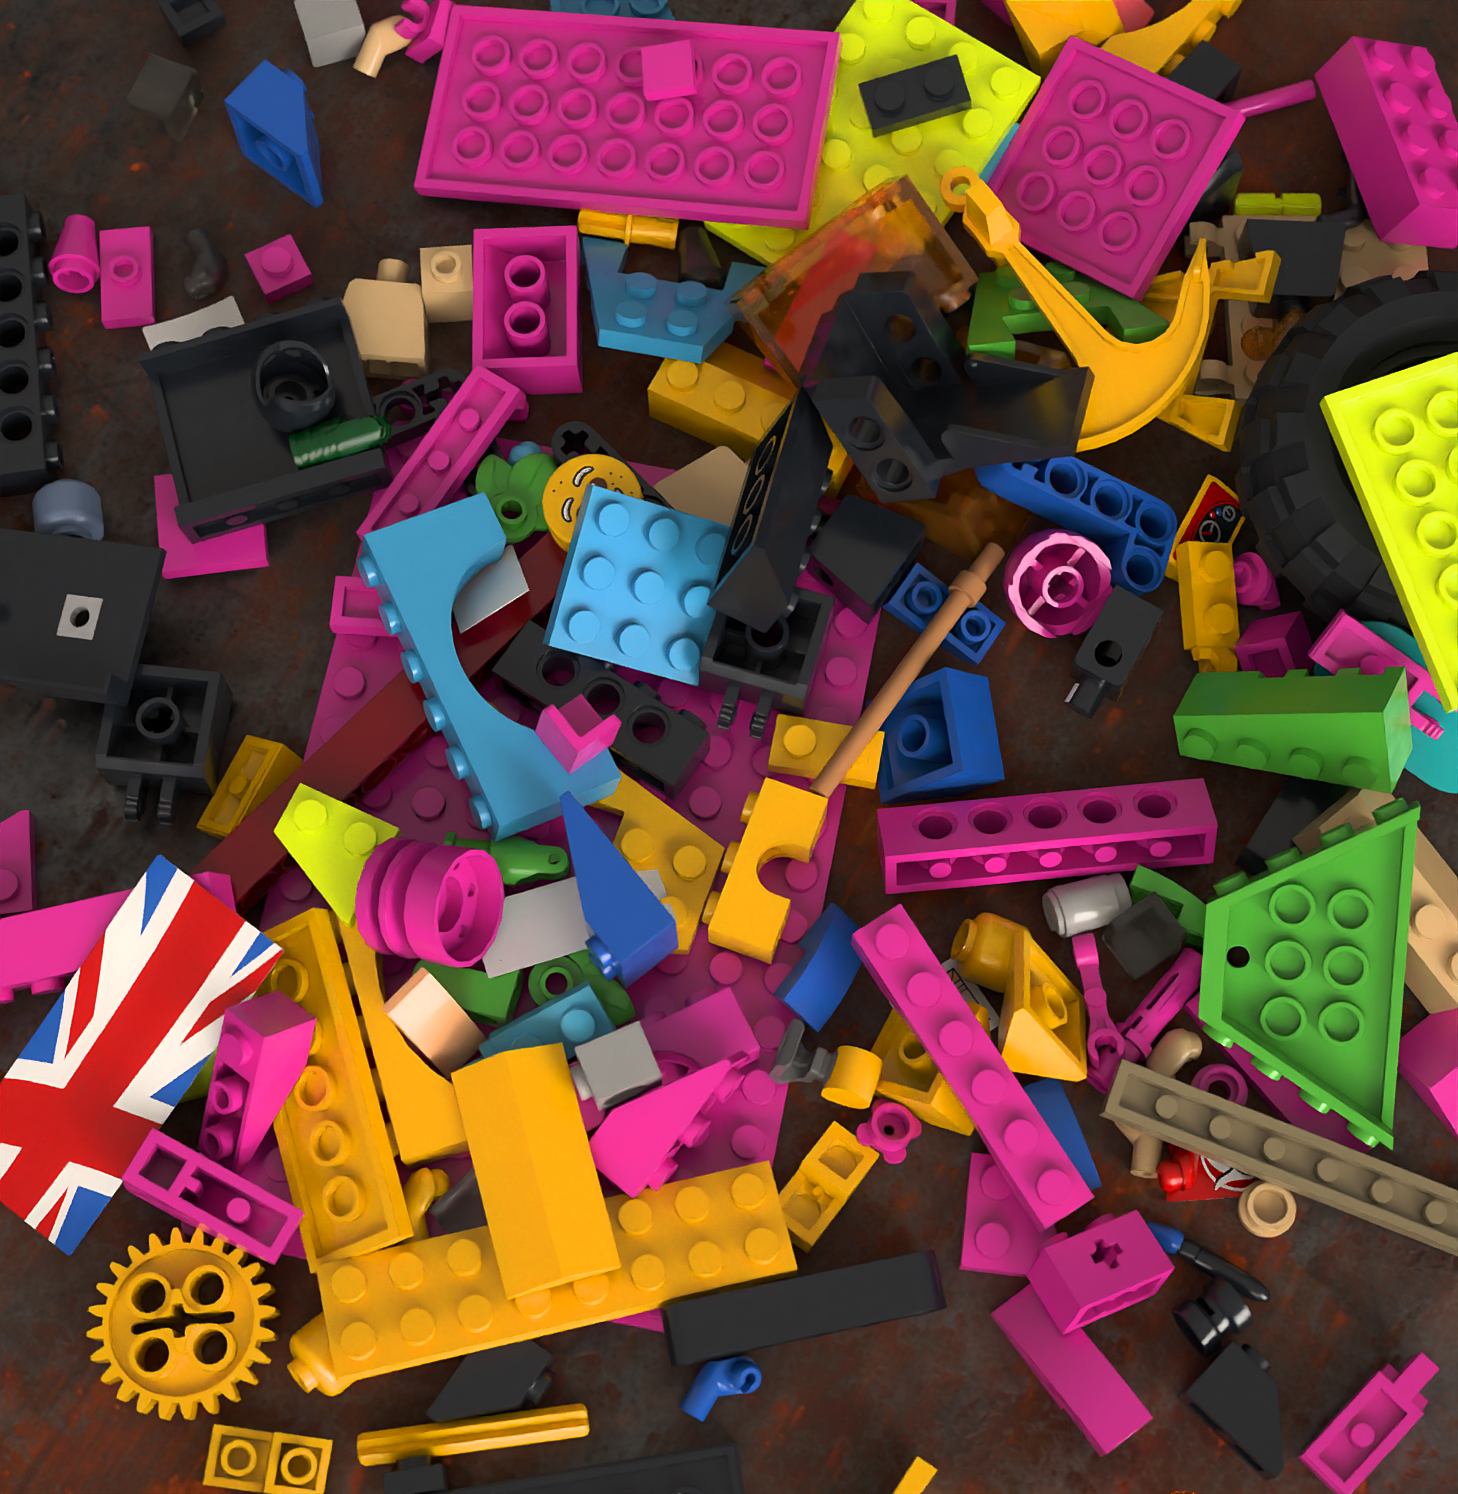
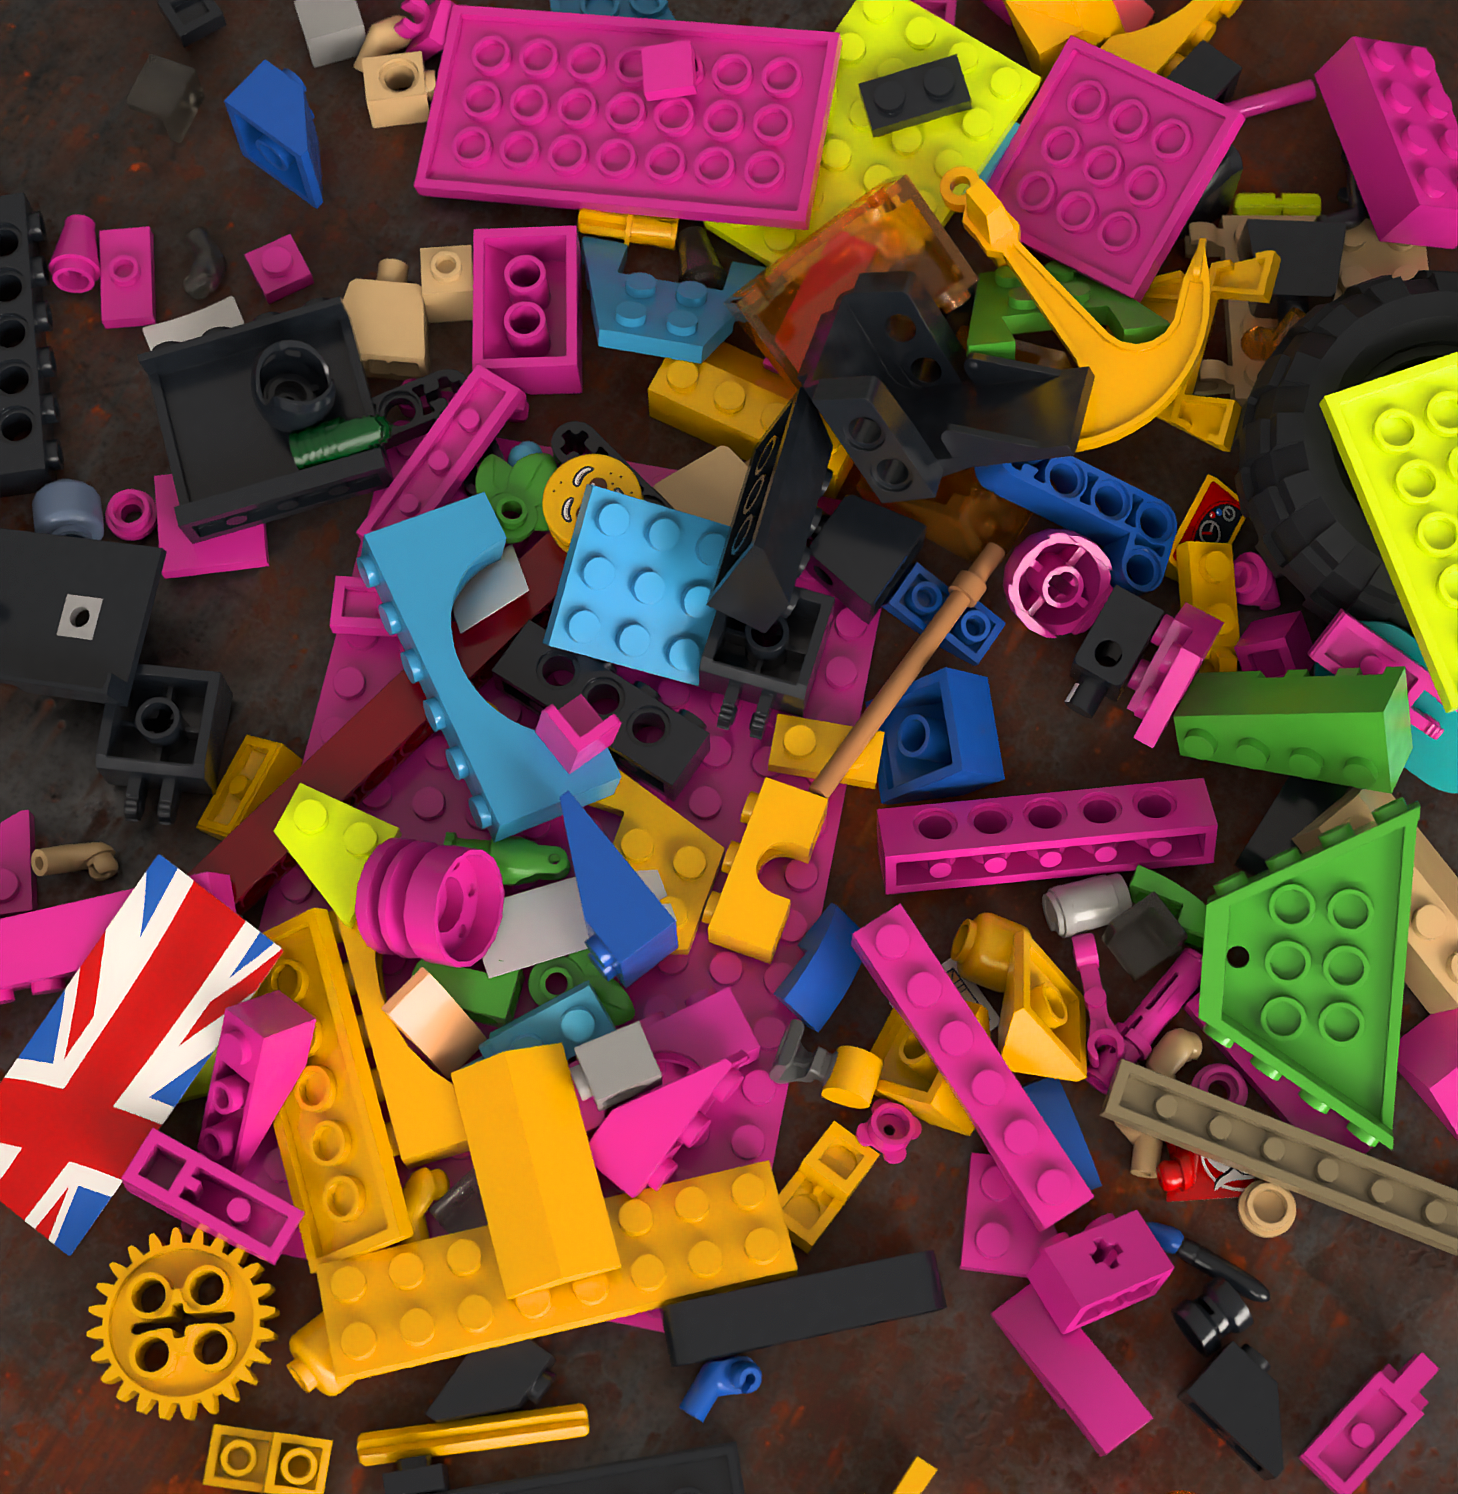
none -> tan arm [31,842,118,881]
none -> dark pink plate [105,489,157,541]
none -> tan brick [362,51,436,128]
none -> dark pink plate [1127,602,1224,748]

